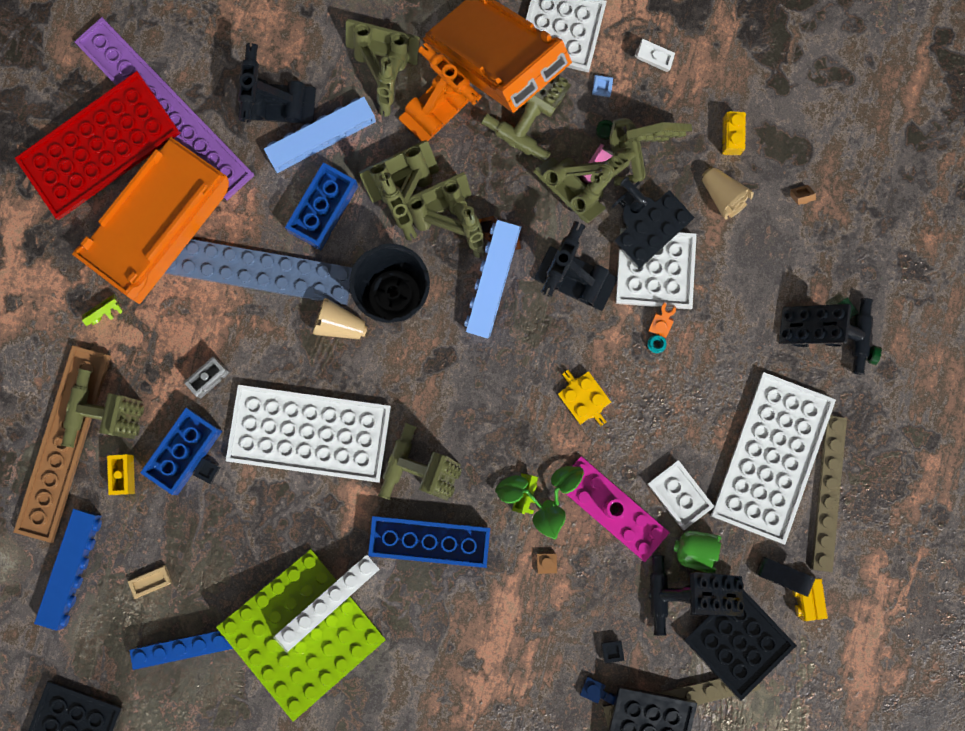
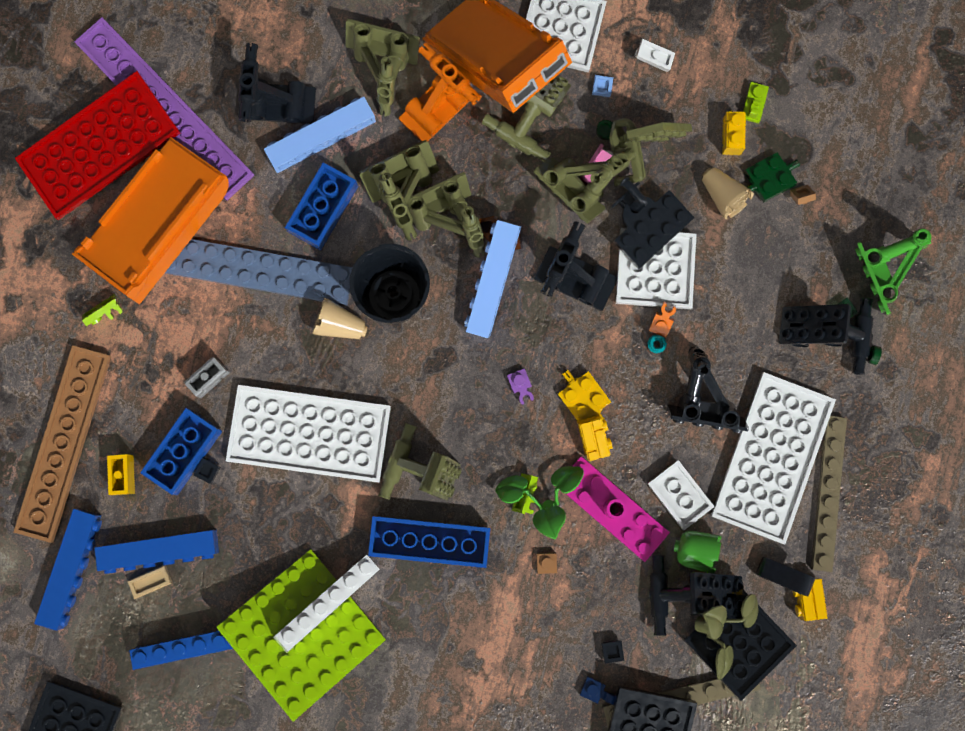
olive plate [61,369,144,448] -> none
none -> blue brick [95,530,219,574]
none -> medium lavender plate [507,369,534,405]
none -> yellow brick [577,415,613,461]
none -> black plate [667,346,749,433]
none -> olive plant [695,594,758,680]
none -> lime plate [743,82,769,124]
none -> dark green plate [744,152,800,203]
none -> bright green plate [855,229,932,315]

